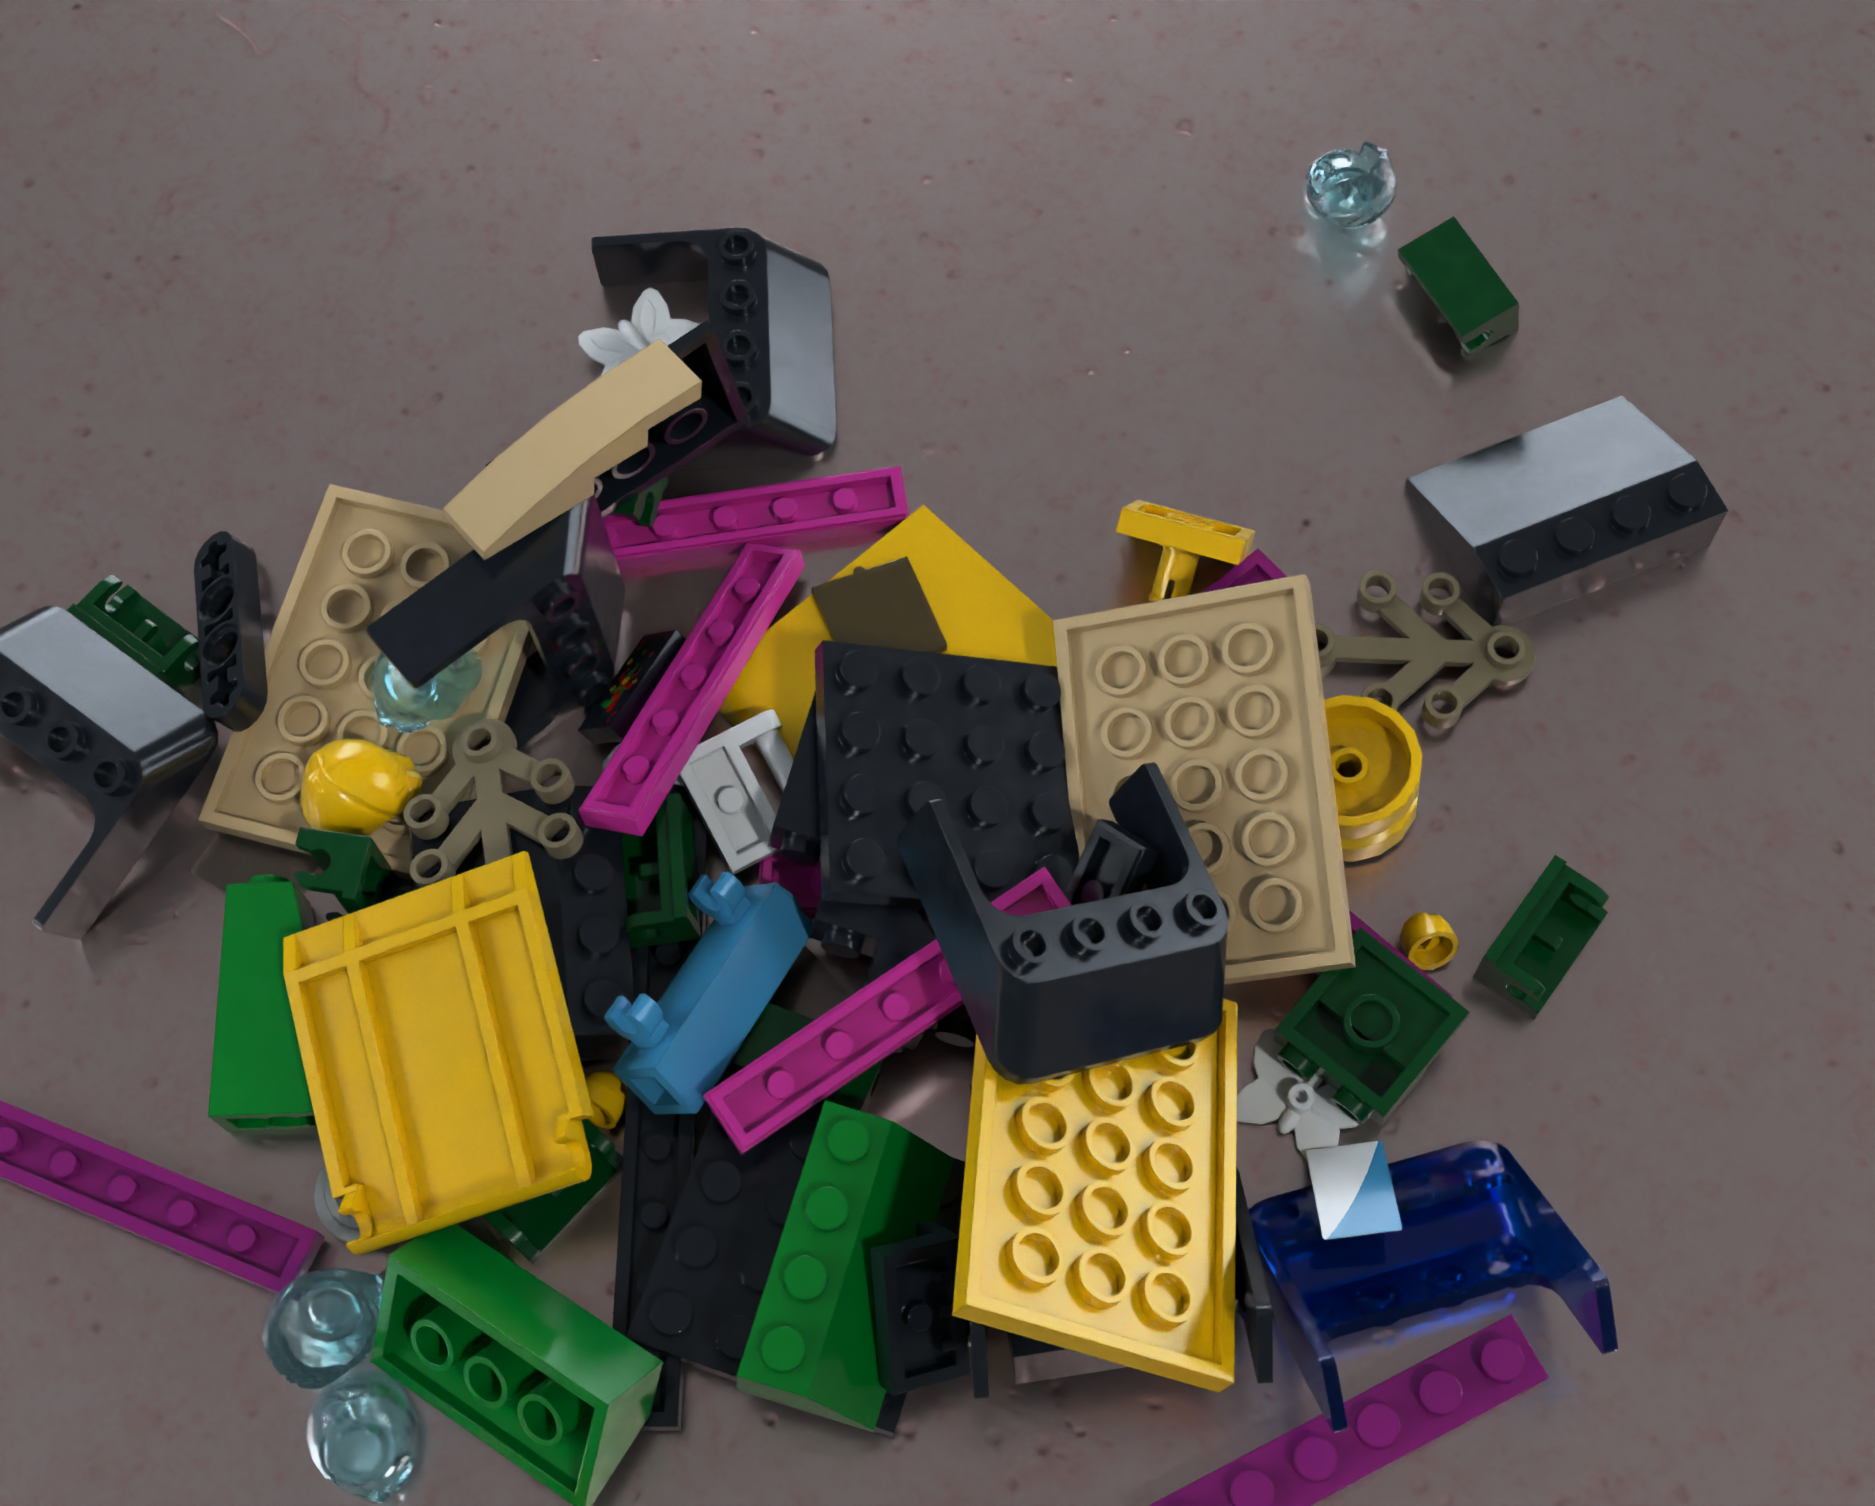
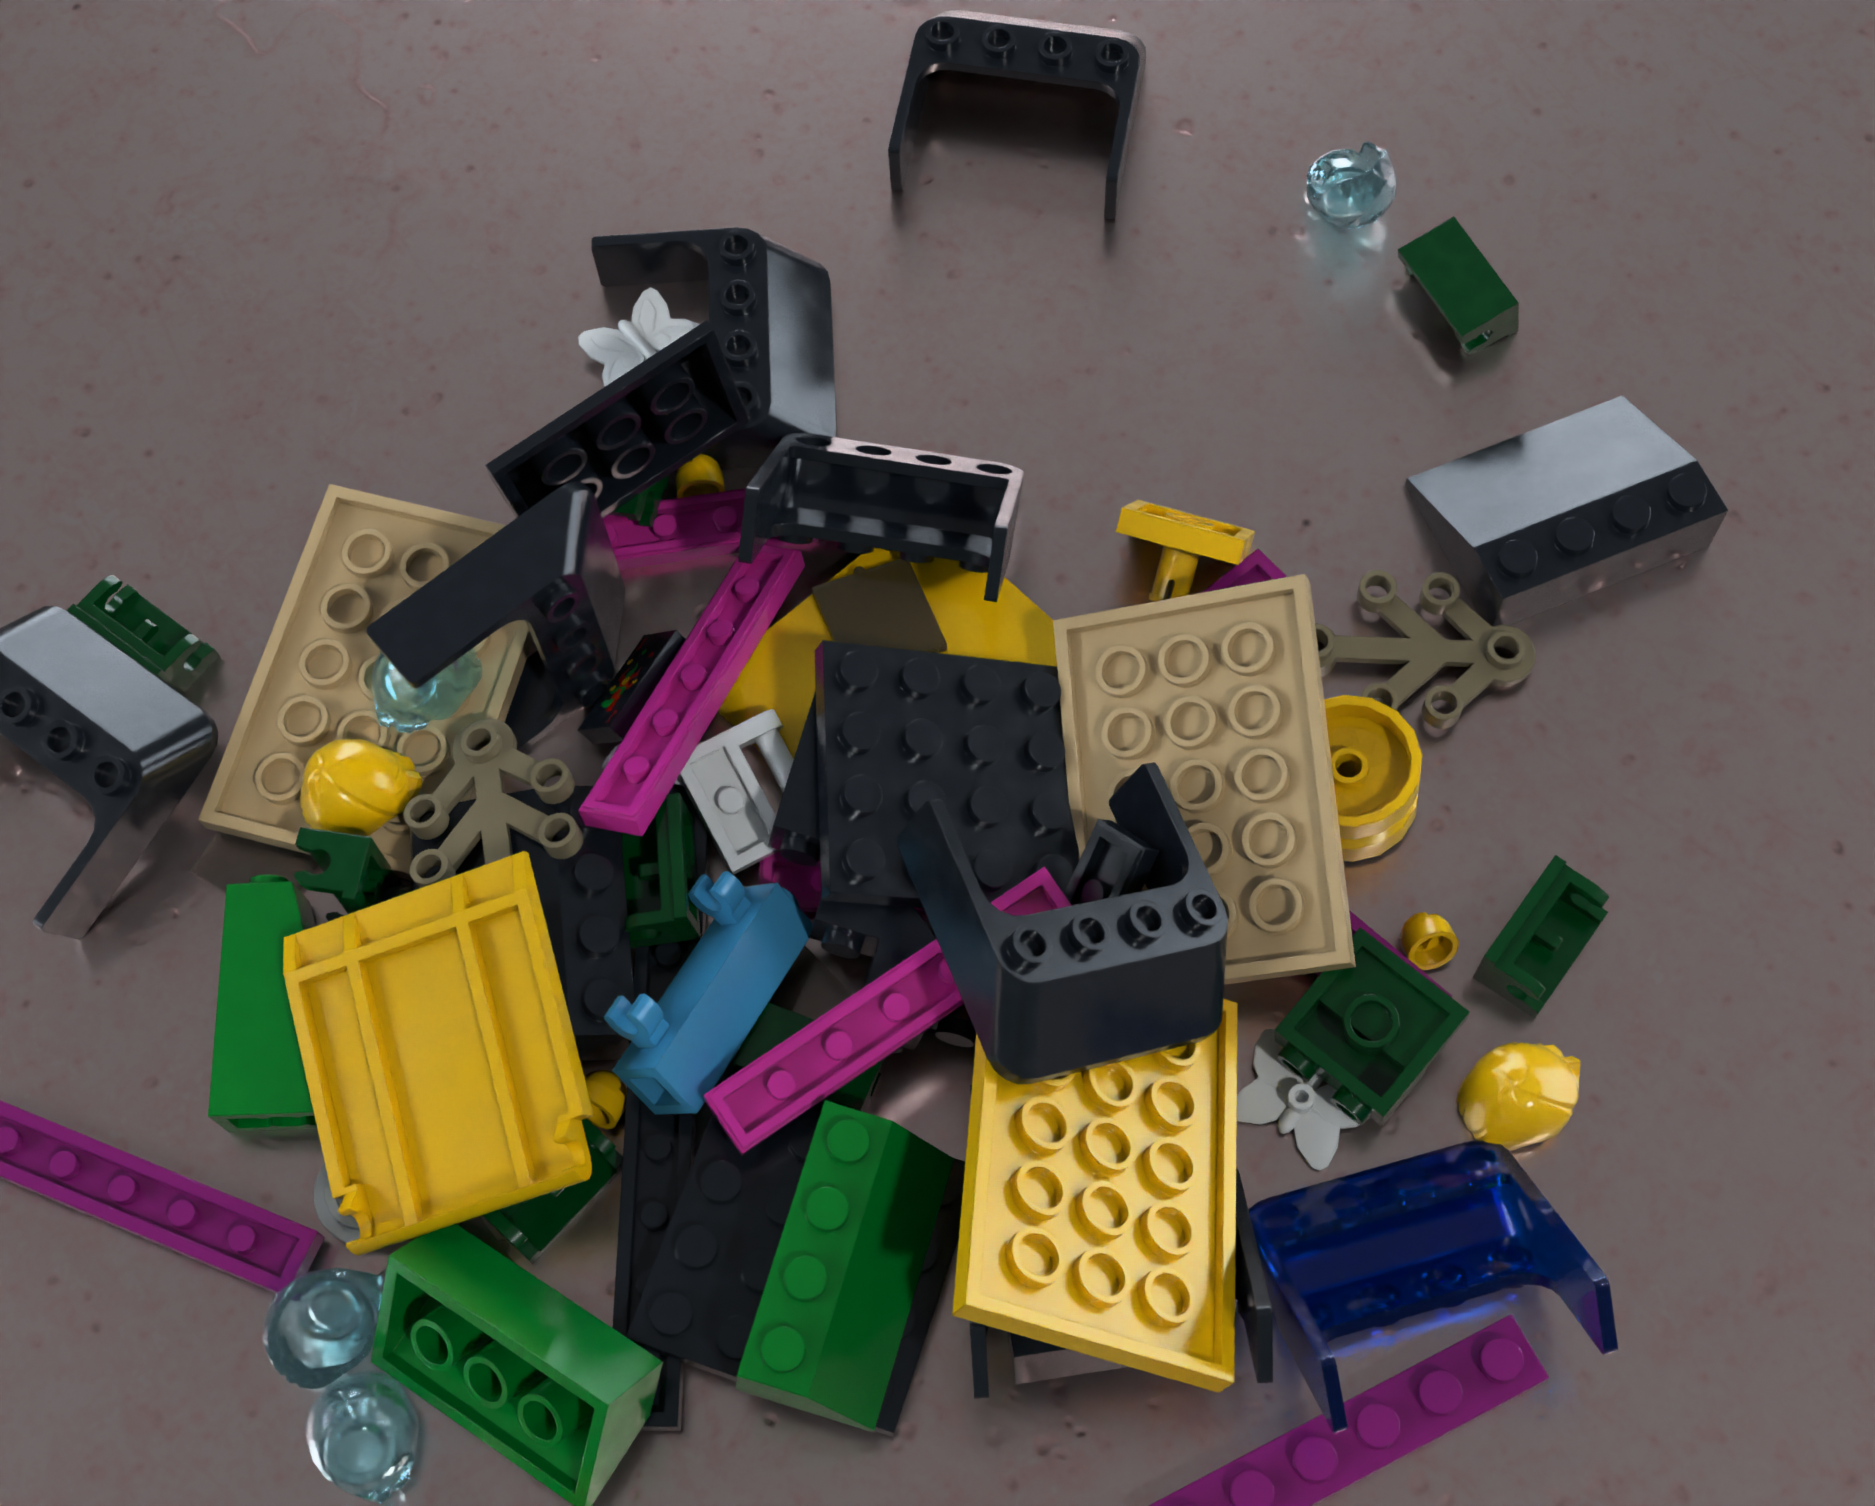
black beam [194,531,268,732] -> none
tan slope [443,339,702,560] -> none
black bracket [870,1219,971,1396] -> none
sticker [1306,1141,1402,1240] -> none
none -> yellow hinge [675,454,725,498]
none -> black windscreen [738,433,1024,602]
none -> black windscreen [888,10,1146,220]
none -> yellow hair [1457,1042,1581,1151]

